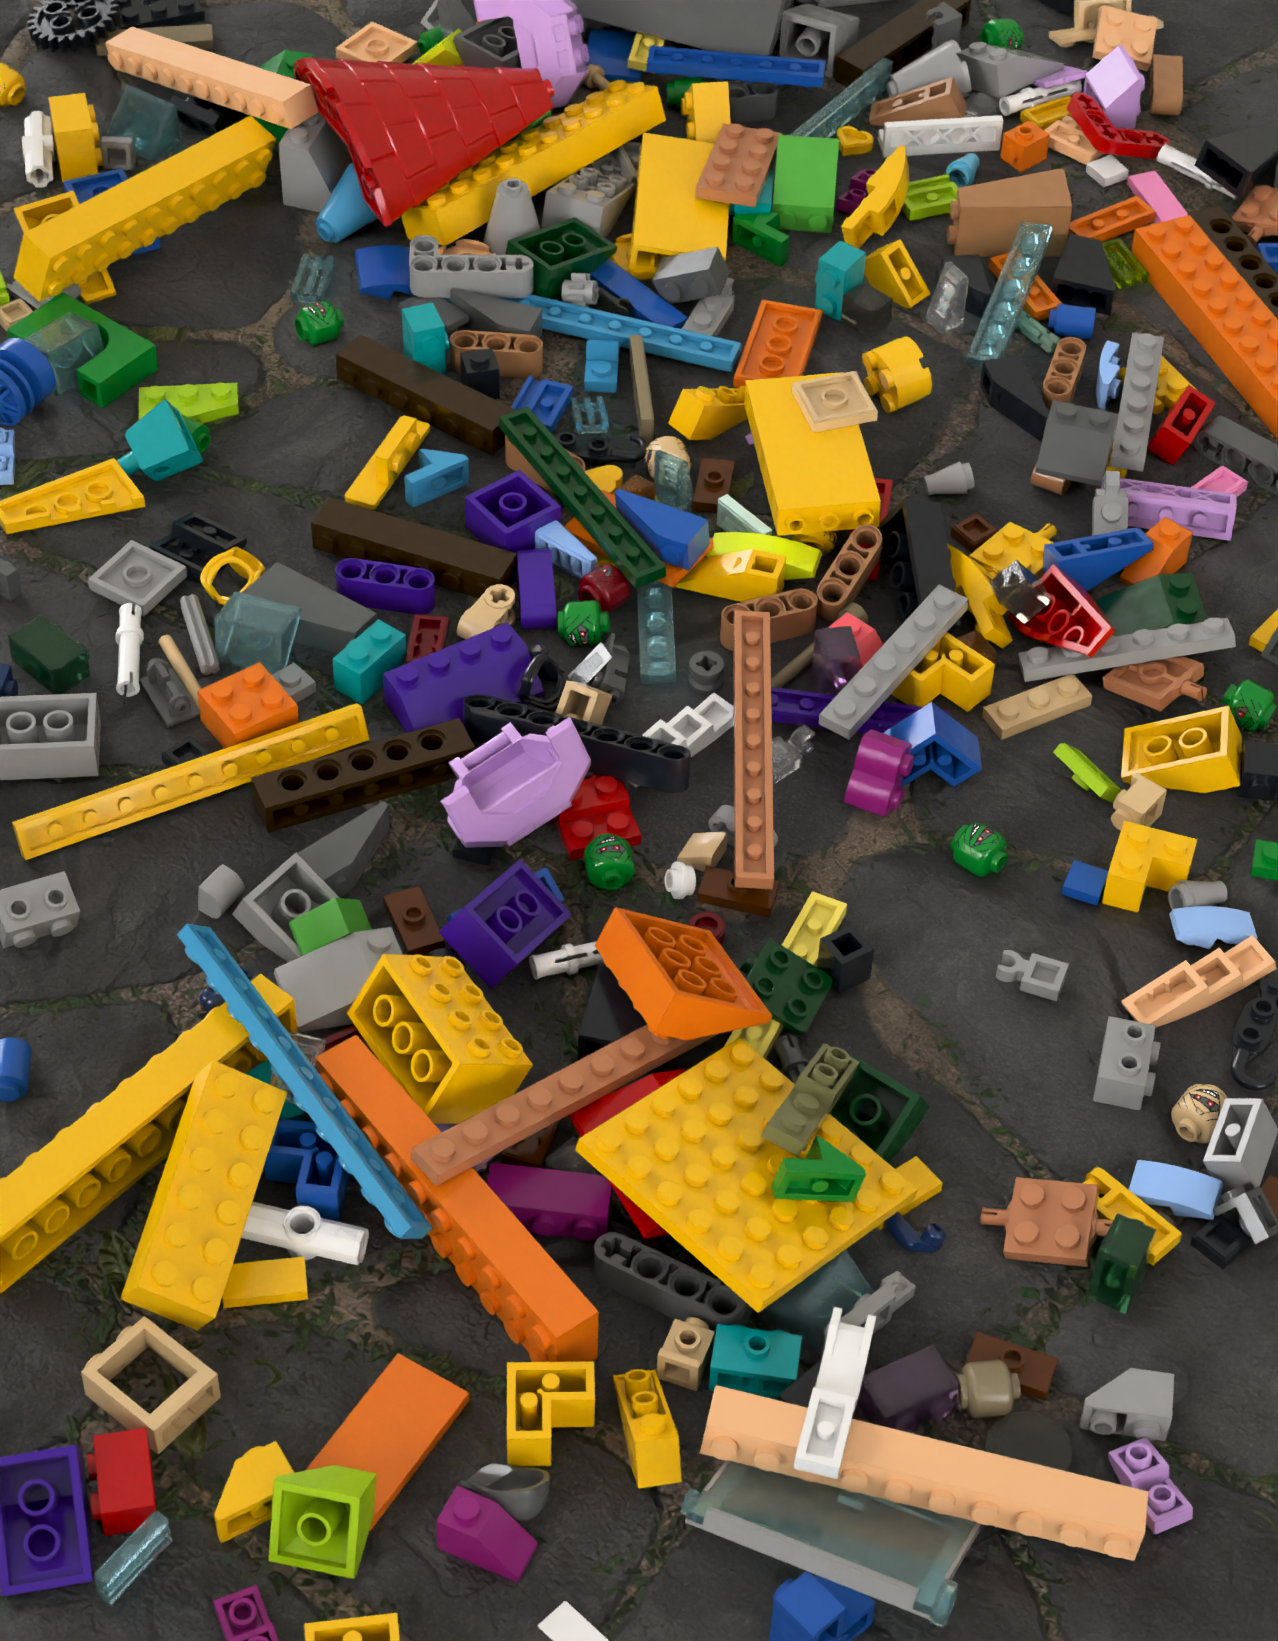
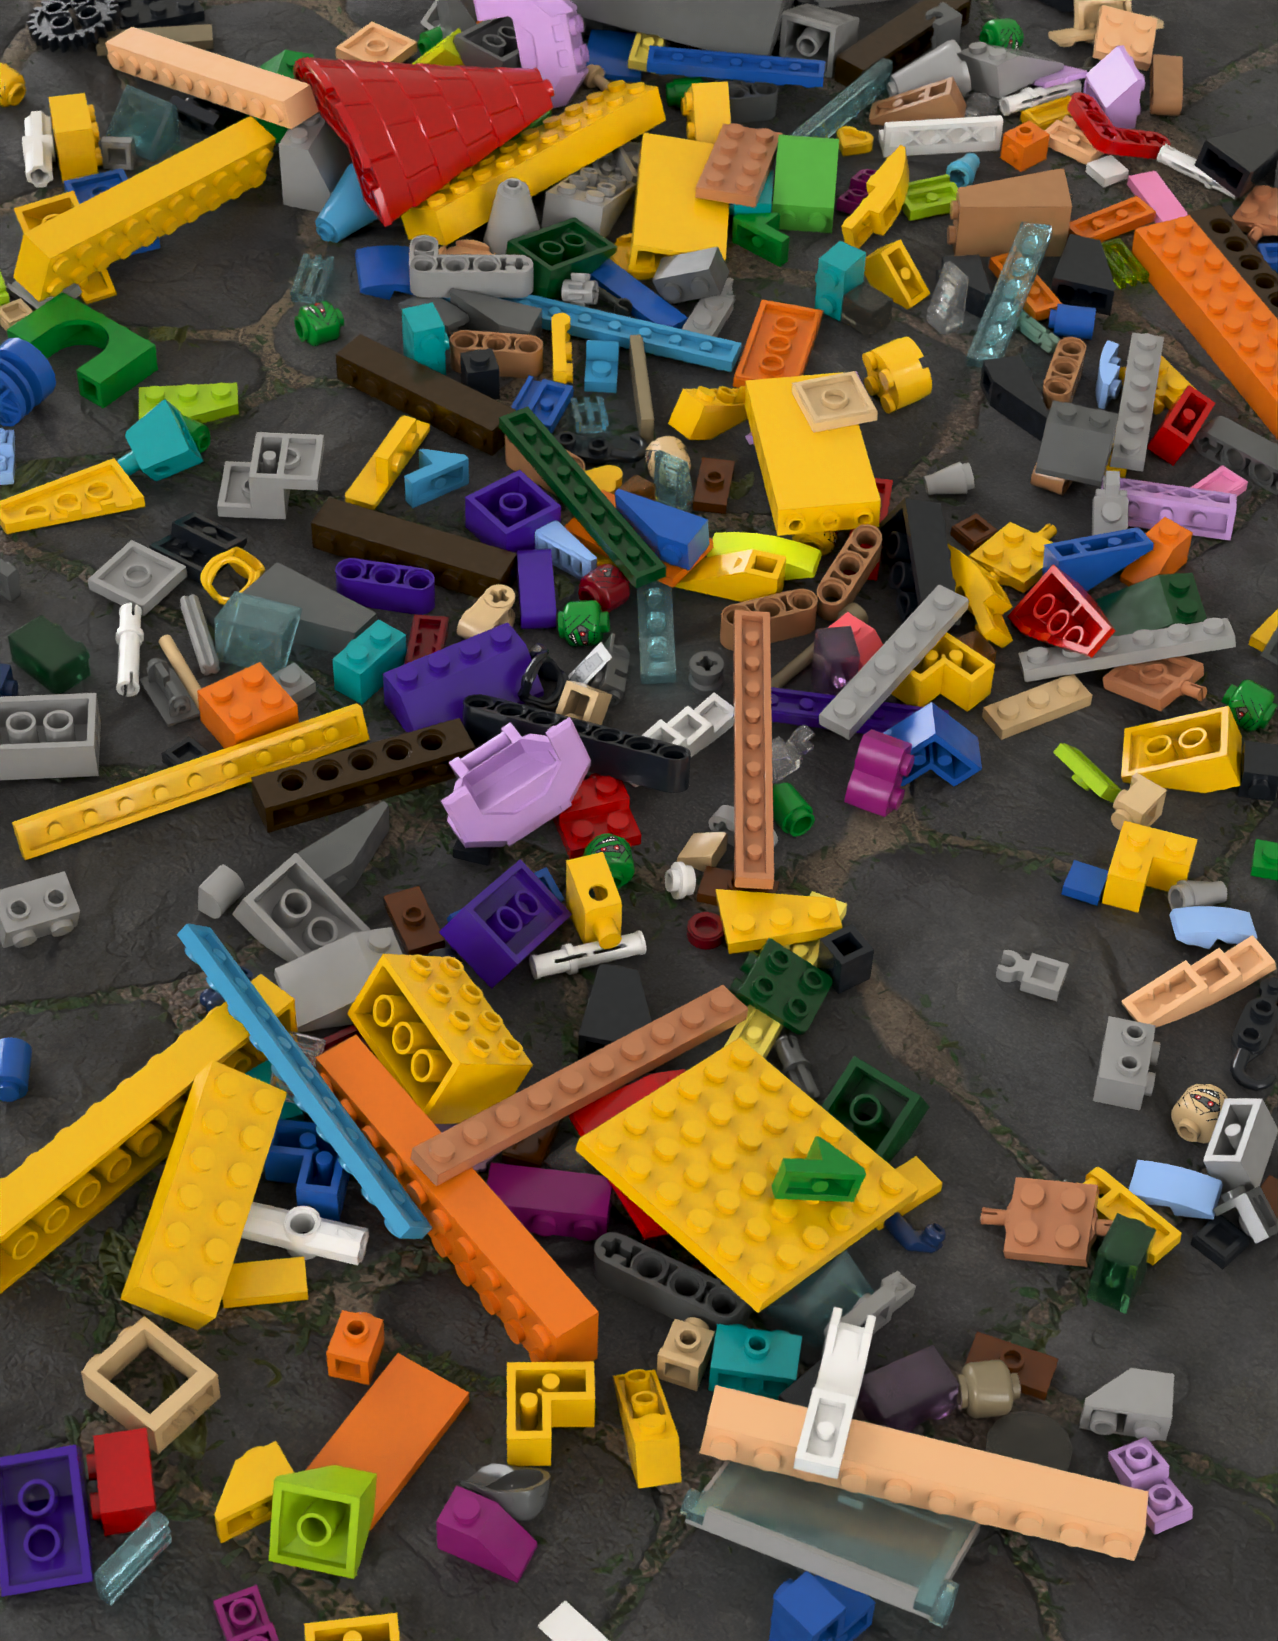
clear light blue slope [22,312,104,397] -> none
bright green slope [289,898,372,956] -> none
orange slope [595,907,772,1041] -> none
light aqua tile [717,494,772,535] -> none
olive slope [761,1043,859,1156] -> none
green head [950,822,1008,877] -> none
clear smoke brick [990,560,1051,624] -> none
none -> light grey bracket [217,432,324,519]
none -> orange brick [326,1310,385,1385]
none -> yellow plate [551,313,573,384]
none -> yellow torso [566,852,622,949]
none -> yellow wing [716,889,842,954]
none -> green brick [773,783,815,837]

